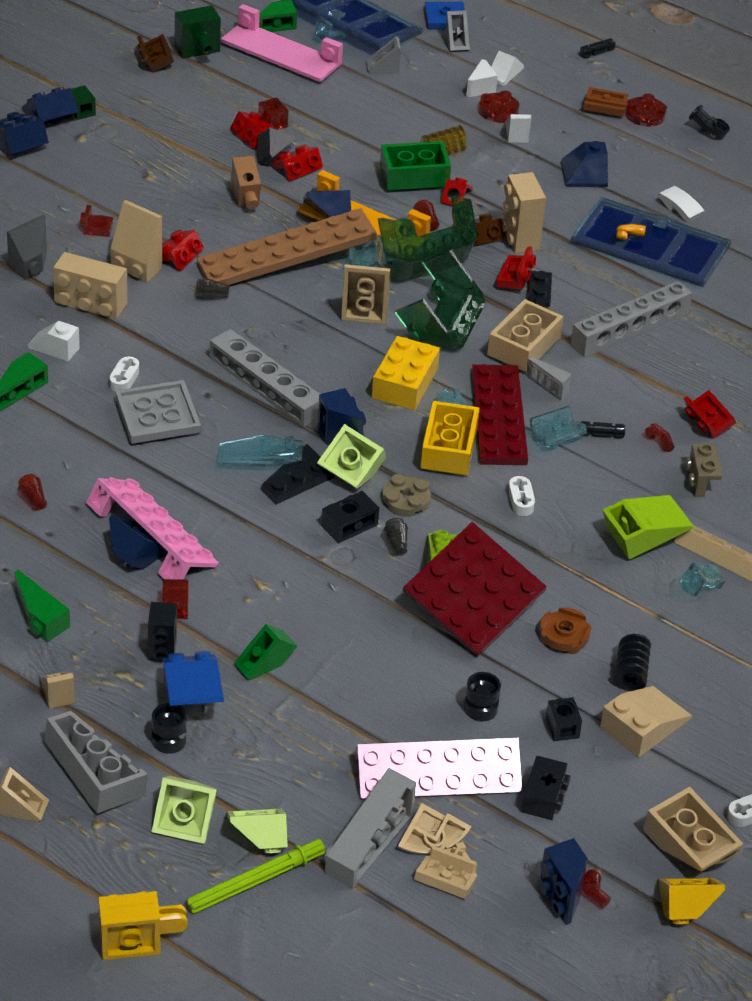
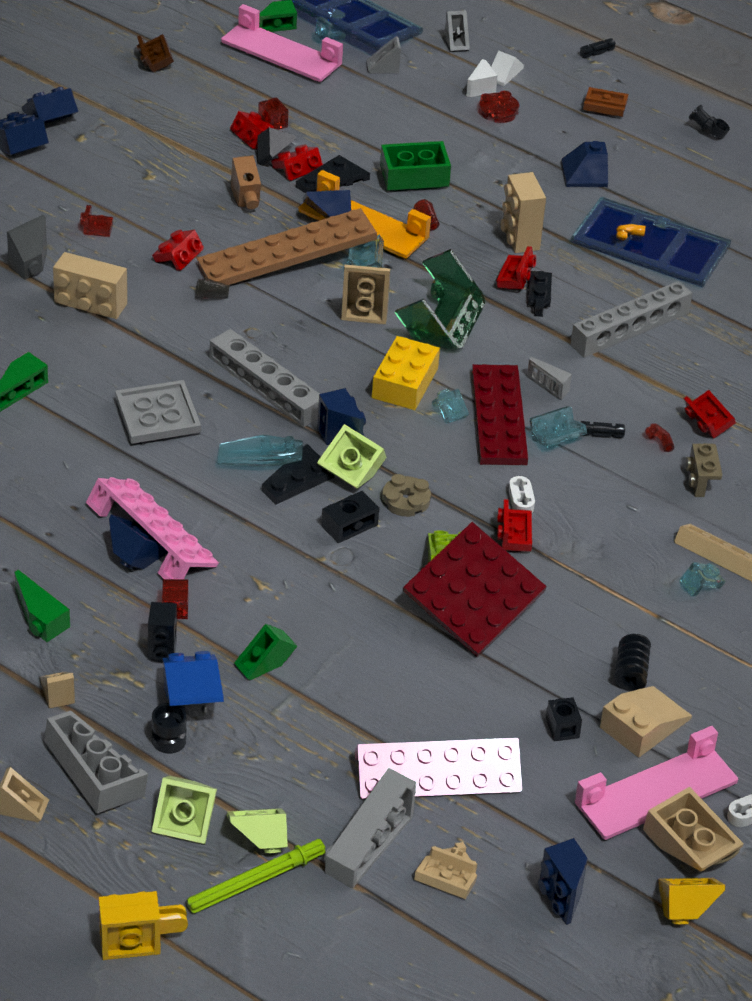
clear red cone [18,474,47,511] -> none
white slope [28,321,80,362] -> none
dark green brick [71,85,96,120] -> none
tan slope [110,200,162,282] -> none
white beam [110,356,139,392] -> none
dark green brick [175,5,221,59] -> none
clear green windscreen [378,196,477,281] -> none
clear smoke cone [383,518,408,556] -> none
tan brick [397,803,472,855] -> none
clear yellow piece [420,125,466,156] -> none
yellow brick [421,401,480,475] -> none
blue plate [424,2,465,29] -> none
red bracket [441,177,473,208] -> none
reddish brown bracket [452,213,504,247] -> none
black wheel [464,672,501,722] -> none
tan brick [487,299,564,372] -> none
white slope [505,114,531,143] -> none
black brick [521,755,571,820] -> none
dark orange plate [539,608,591,654] -> none
clear red arm [583,869,611,909] -> none
lime slope [602,495,694,560] -> none
clear red plate [626,94,667,127] -> none
white slope [658,186,705,223] -> none
none -> black wing [296,155,370,193]
none -> red bracket [497,499,532,552]
none -> bright pink bracket [575,726,738,840]

